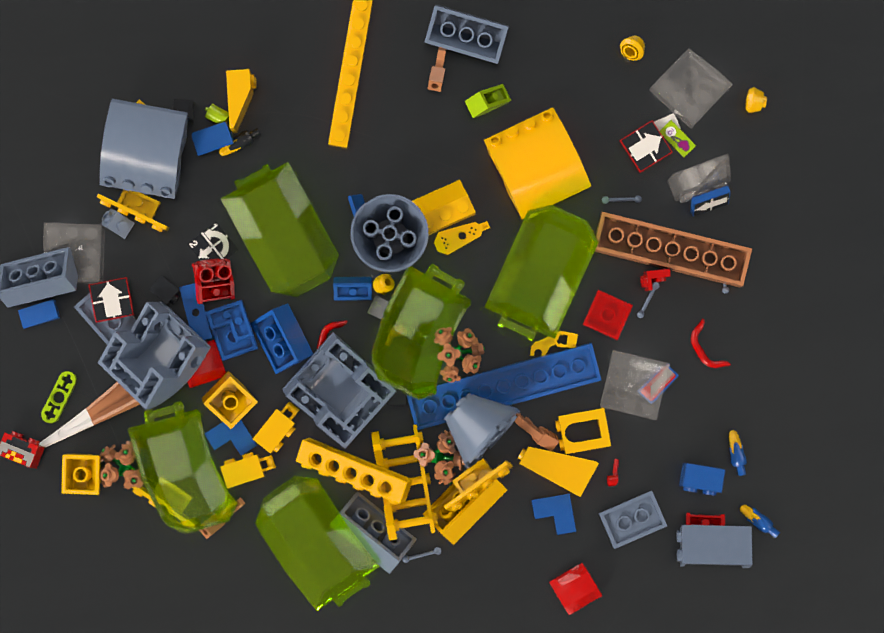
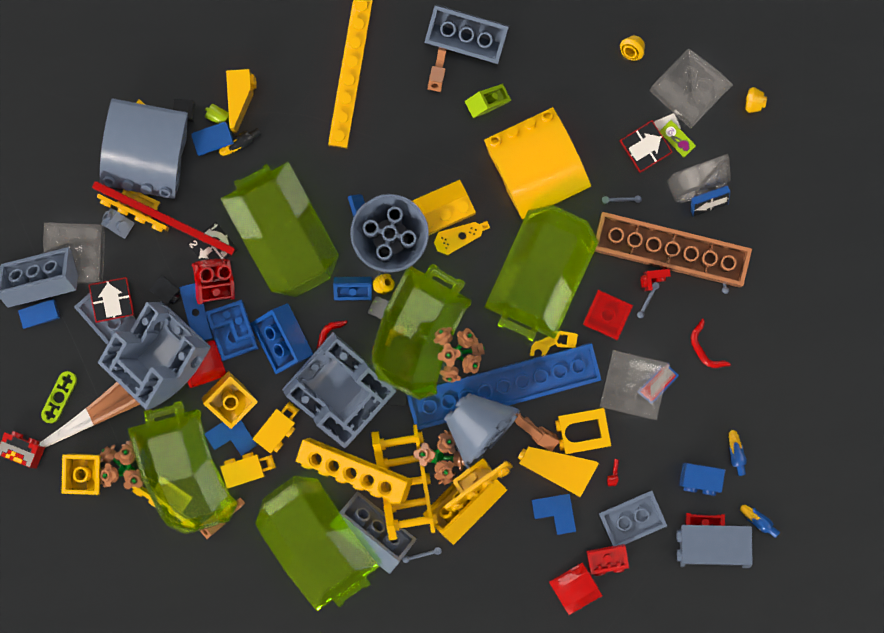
none -> red tile [92,181,235,256]
none -> red bracket [587,544,629,576]

